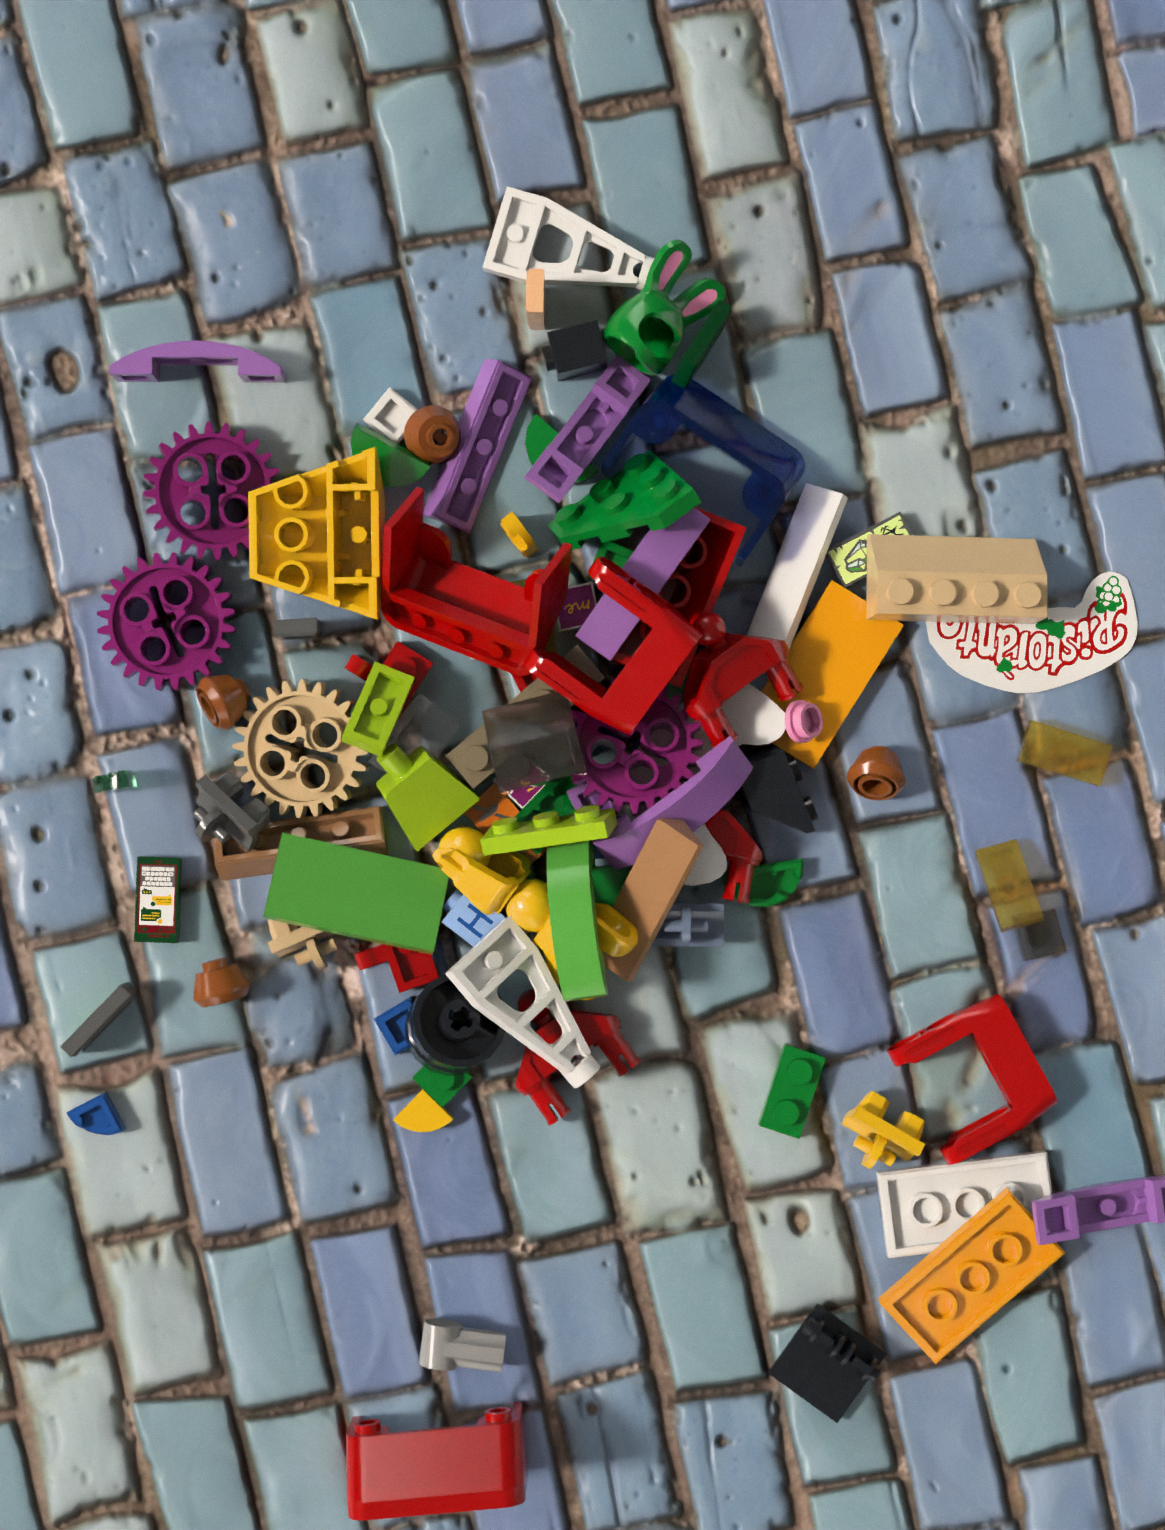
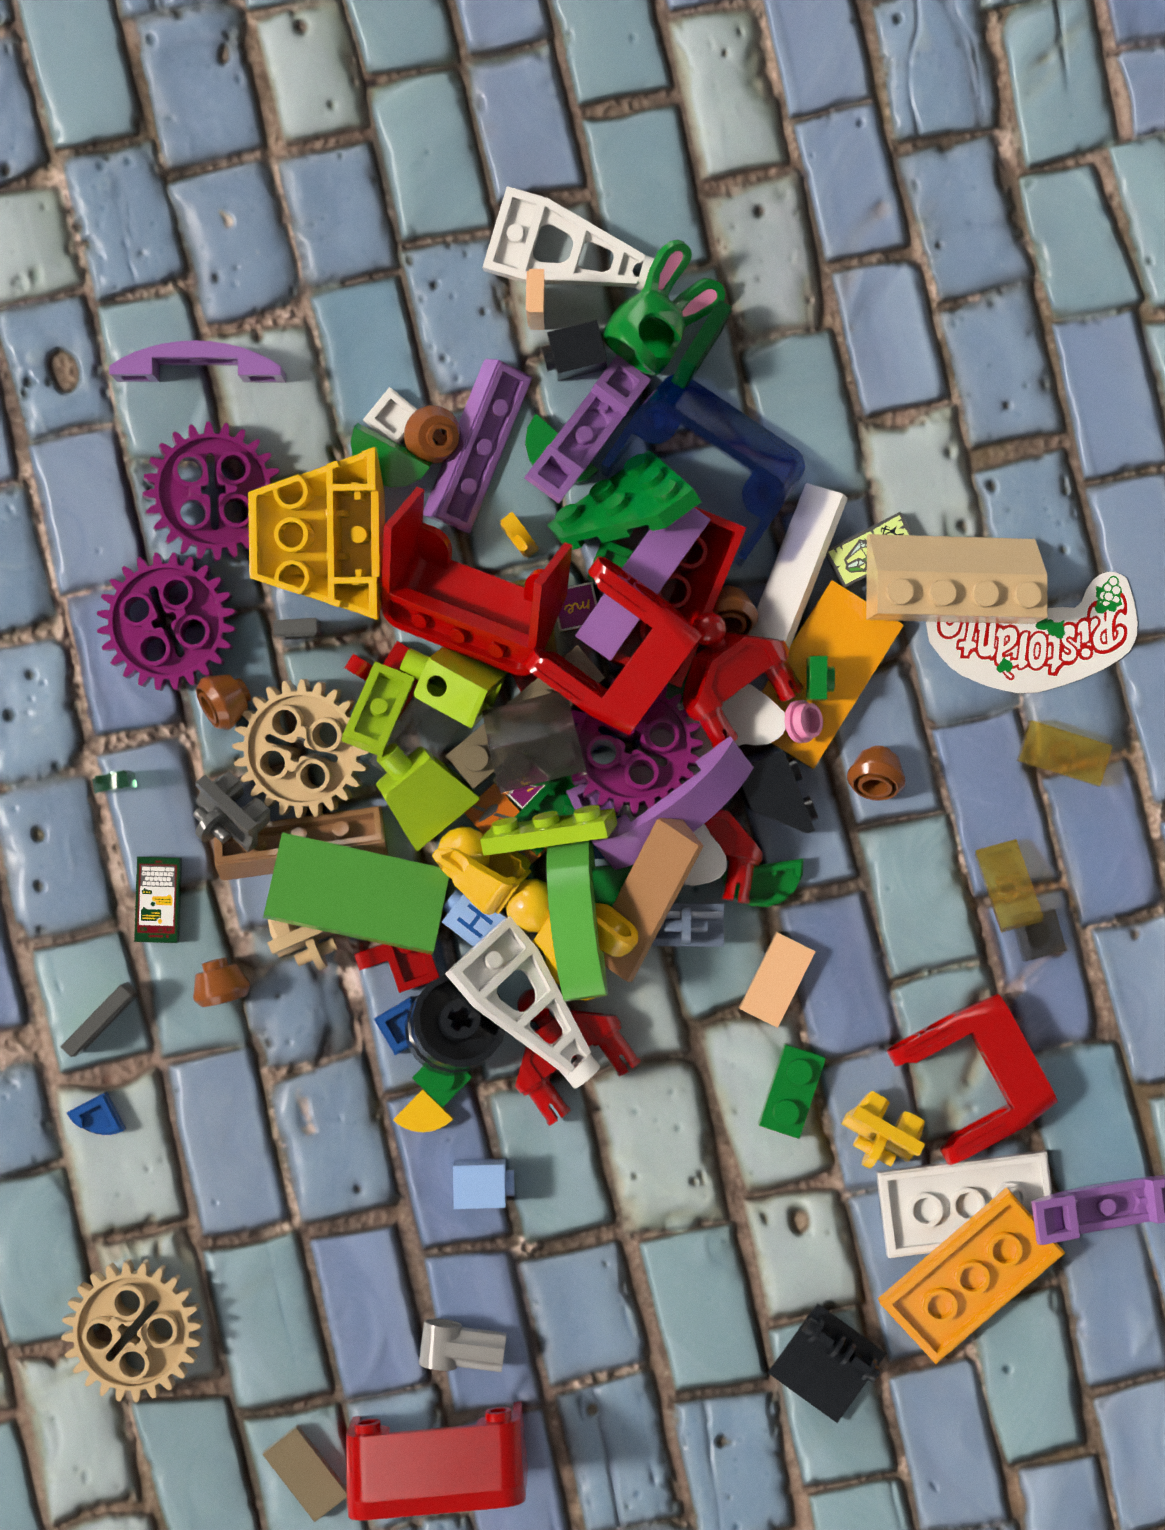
none -> tan gear [61,1259,204,1402]
none -> dark tan tile [262,1424,347,1522]
none -> lime torso [400,647,508,729]
none -> light blue brick [453,1158,515,1209]
none -> dark orange cone [712,586,758,635]
none -> light nougat tile [739,932,816,1028]
none -> green plate [806,656,835,701]

